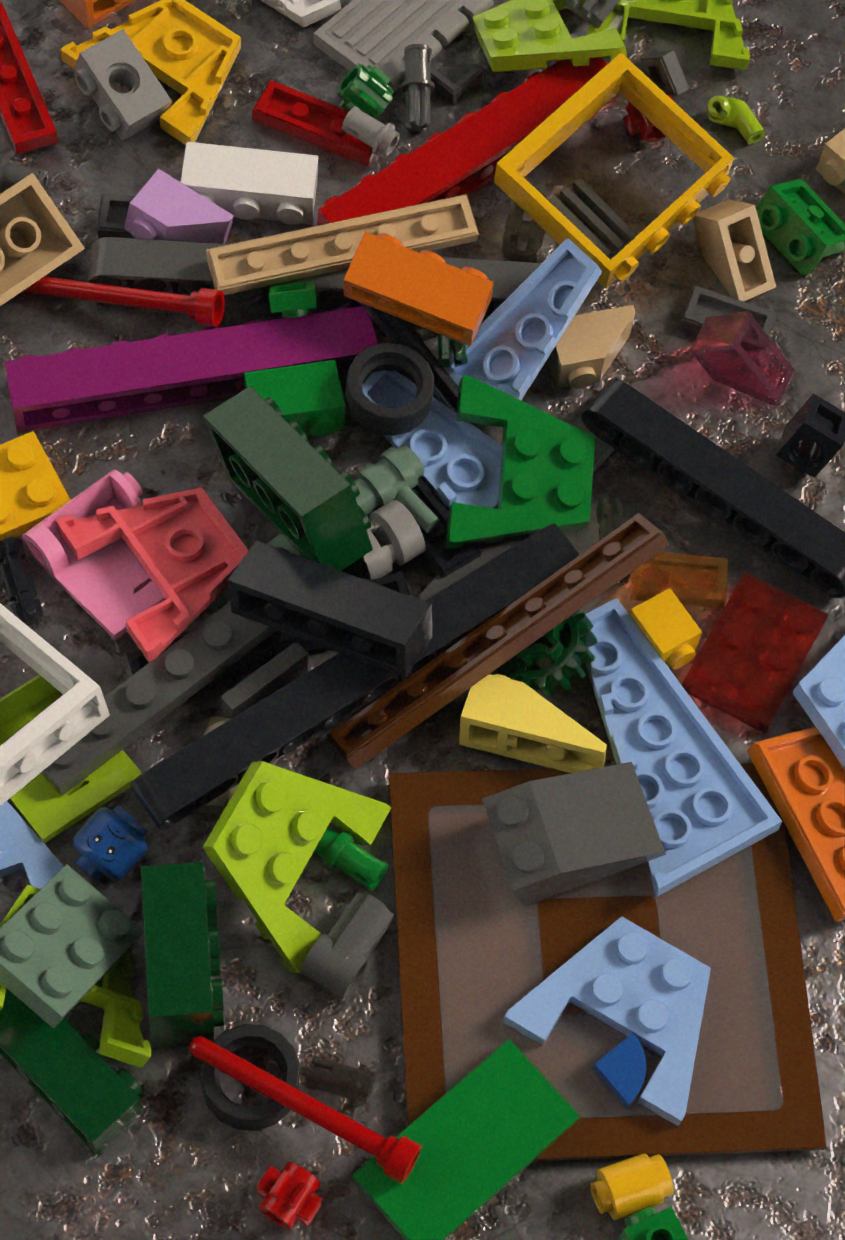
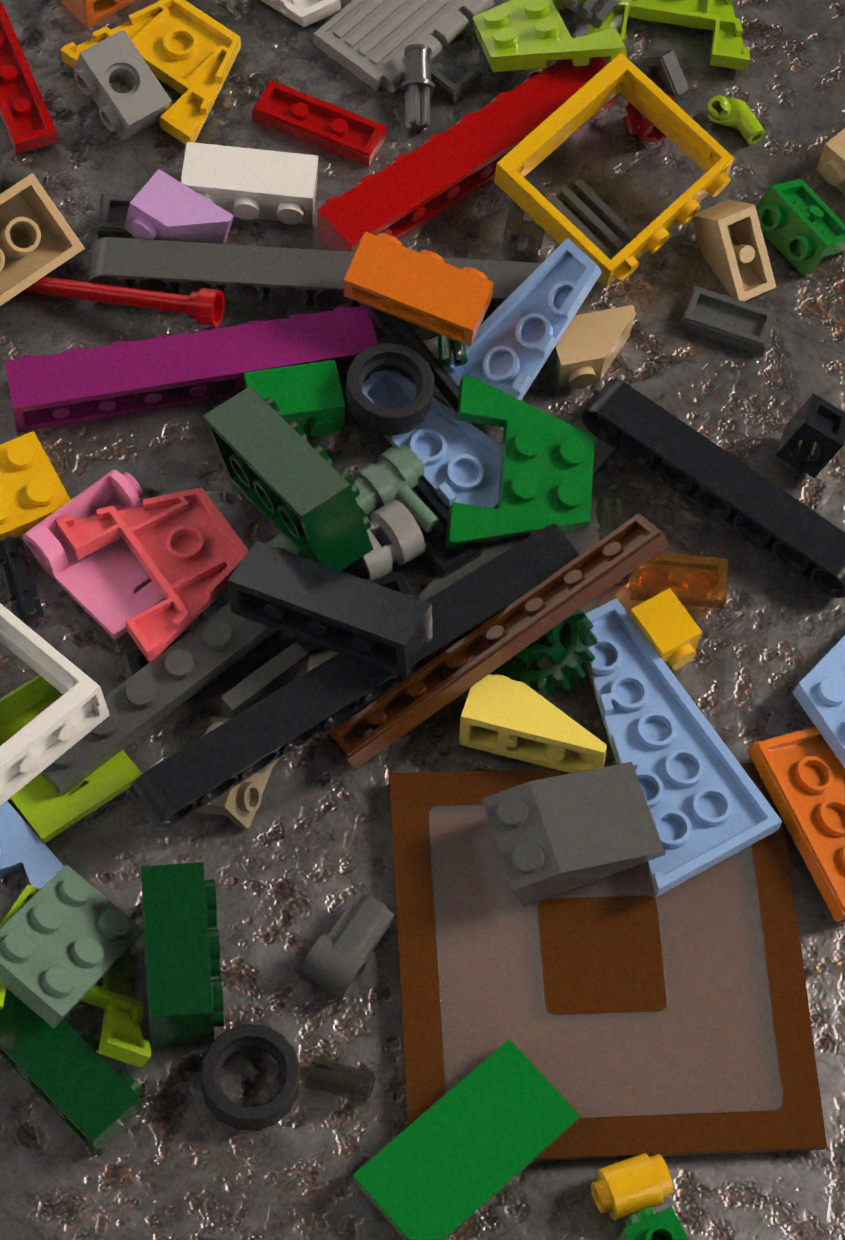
blue head [73,805,148,882] -> none
red piece [189,1036,423,1184] -> none
lime wing [203,761,391,973] -> none
tan tile [206,194,479,295] -> none
red gear [256,1162,323,1230] -> none
green plate [269,280,317,318] -> none
green pin [314,825,389,892] -> none
green gear [336,63,394,118] -> none
light grey pin [341,106,400,156] -> none
light blue wing [502,916,711,1127] -> none
blue tile [592,1033,646,1109] -> none
clear red plate [682,572,829,734] -> none
clear pink slope [690,311,795,405] -> none

